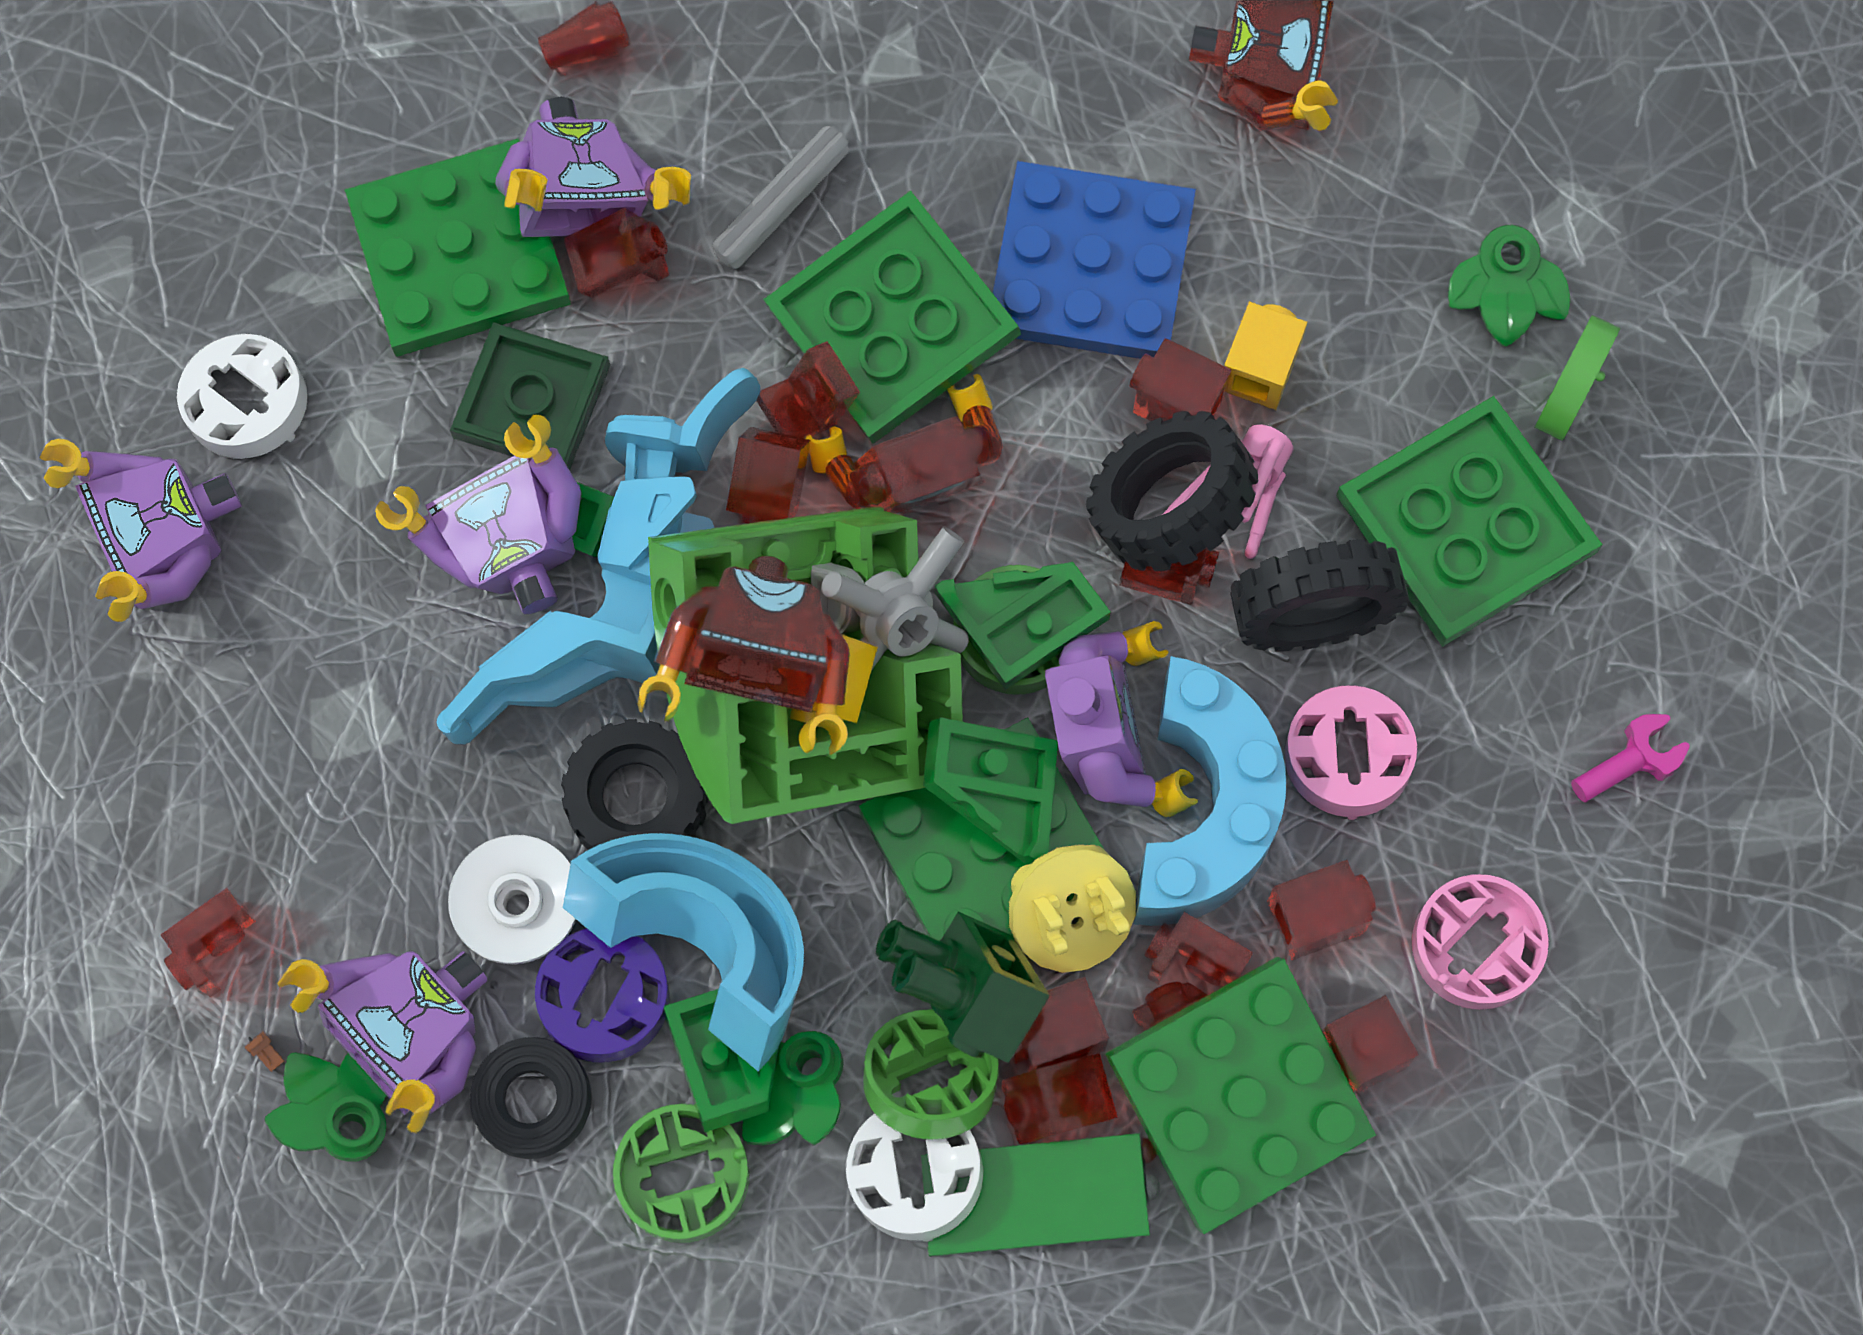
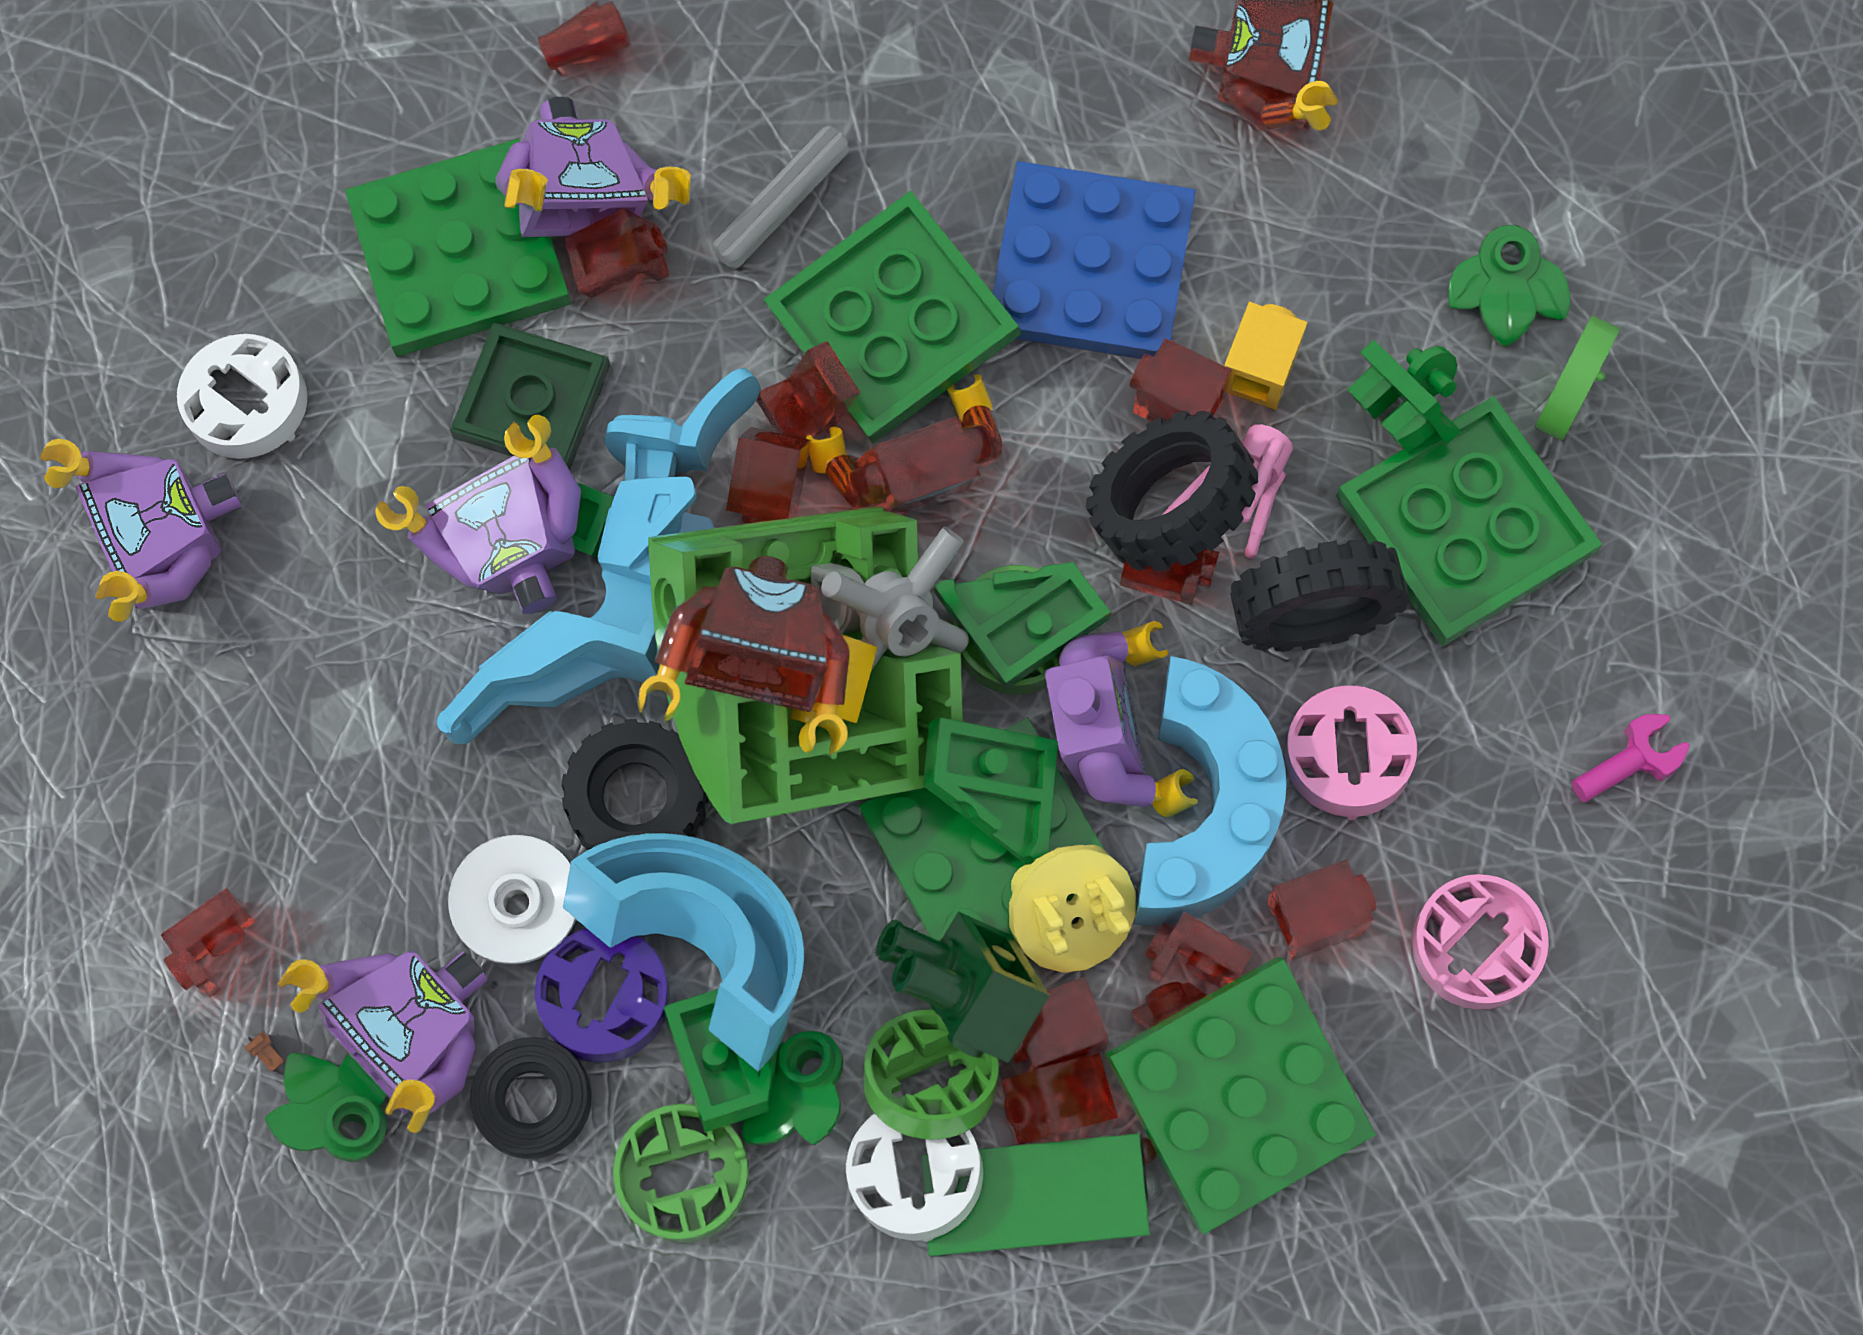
clear red brick [1322,995,1419,1095] -> none
none -> green hips [1347,340,1461,454]

